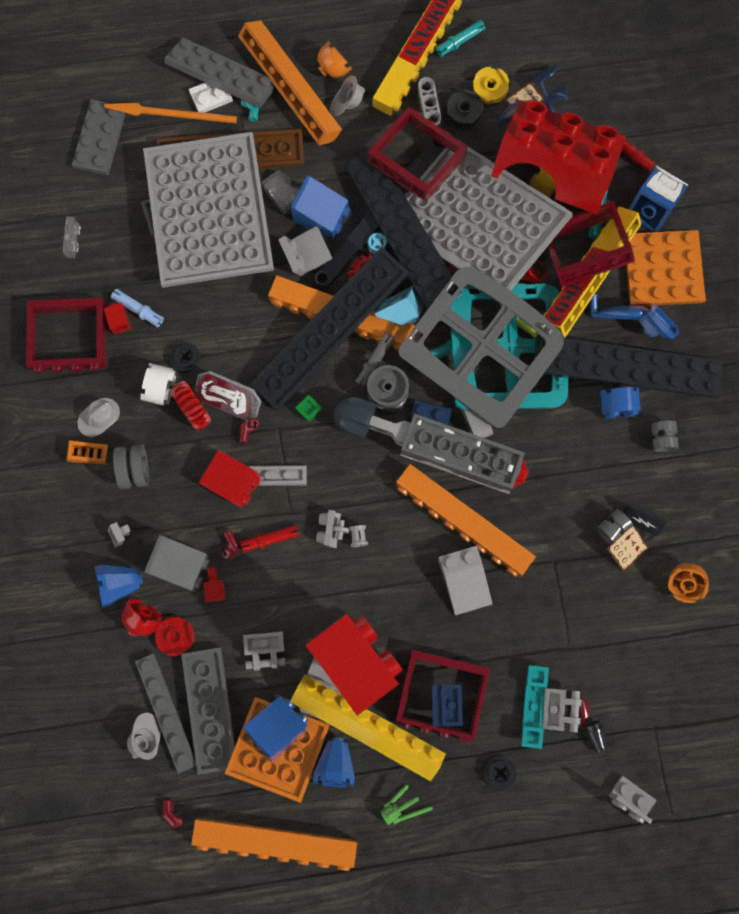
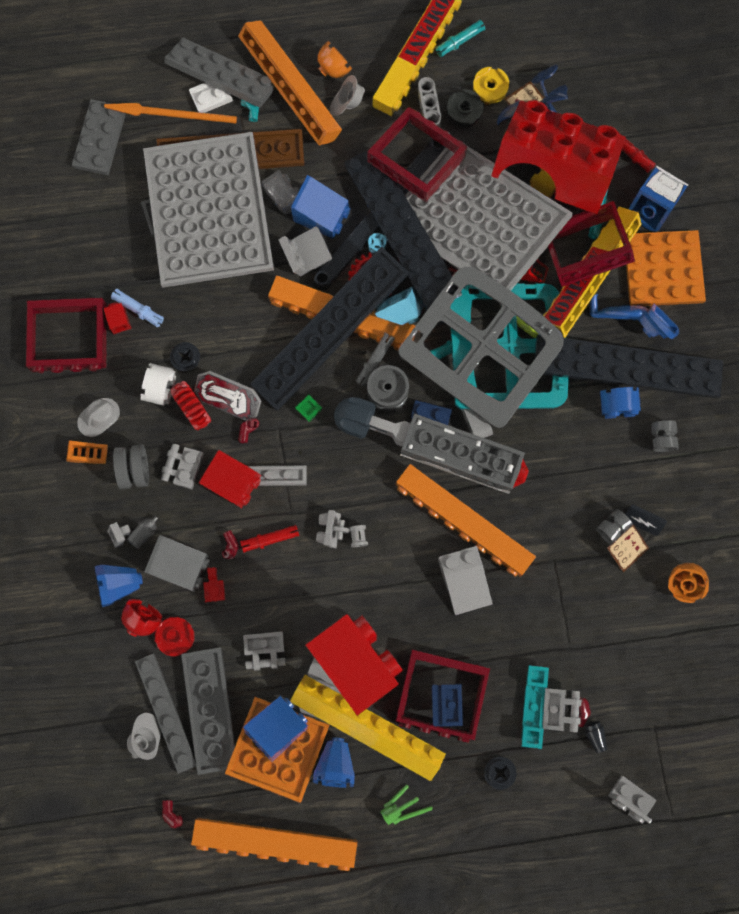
clear plate [63,216,80,259] -> none
none -> dark grey piece [127,516,158,549]
none -> light grey plate [161,444,204,490]

